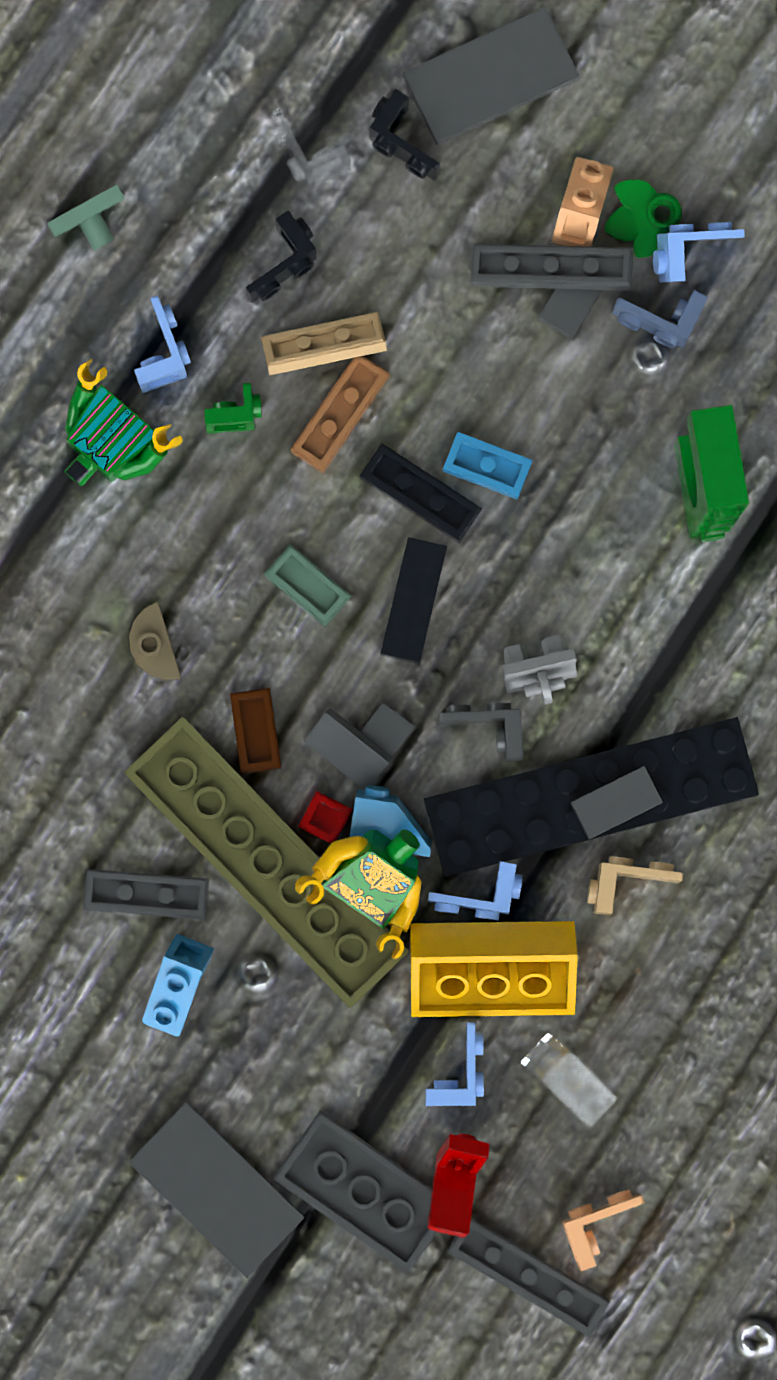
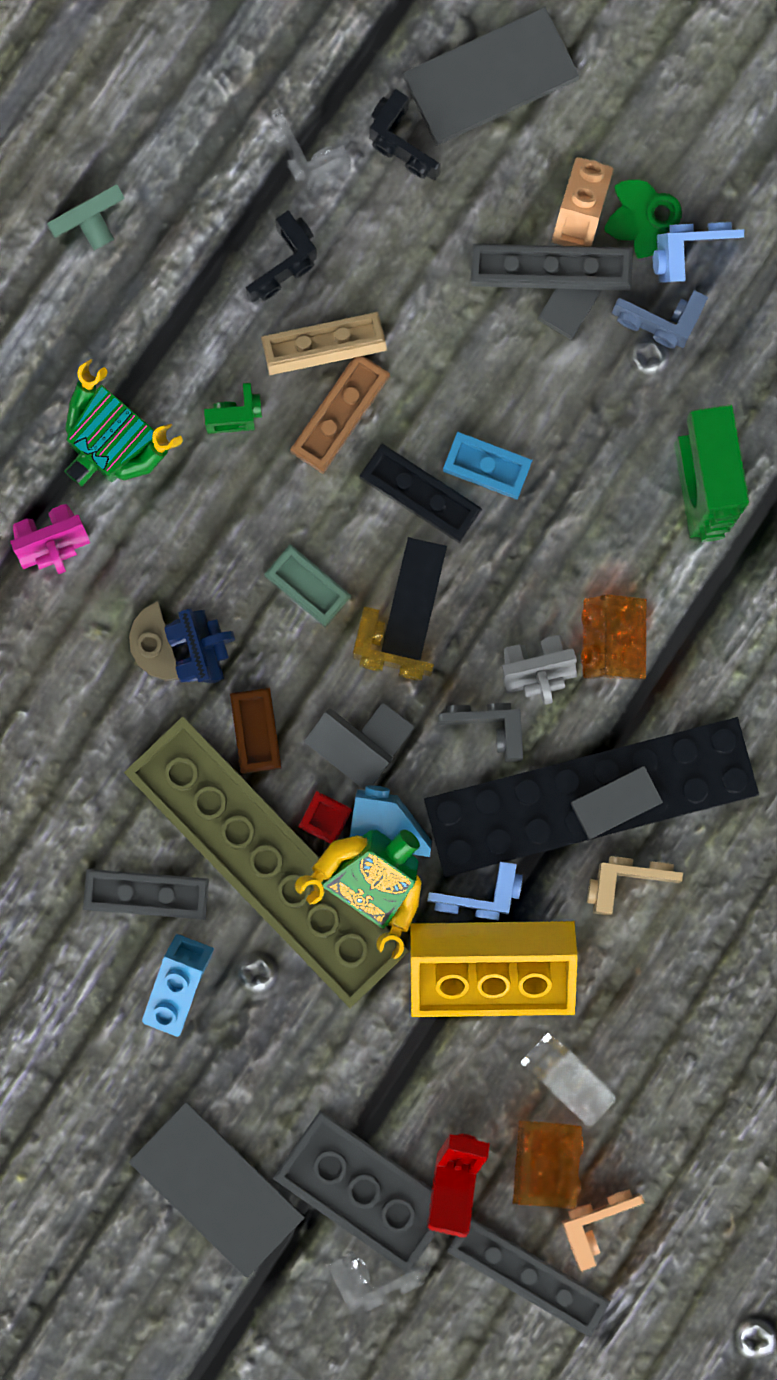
light blue bracket [134,295,191,393] -> none
light blue bracket [425,1022,484,1106] -> none
none -> dark pink hips [10,504,90,574]
none -> dark blue hips [164,609,236,683]
none -> clear bracket [328,1251,431,1312]
none -> clear yellow bracket [353,606,434,681]
none -> clear orange bracket [513,1120,584,1209]
none -> clear orange bracket [581,594,647,680]

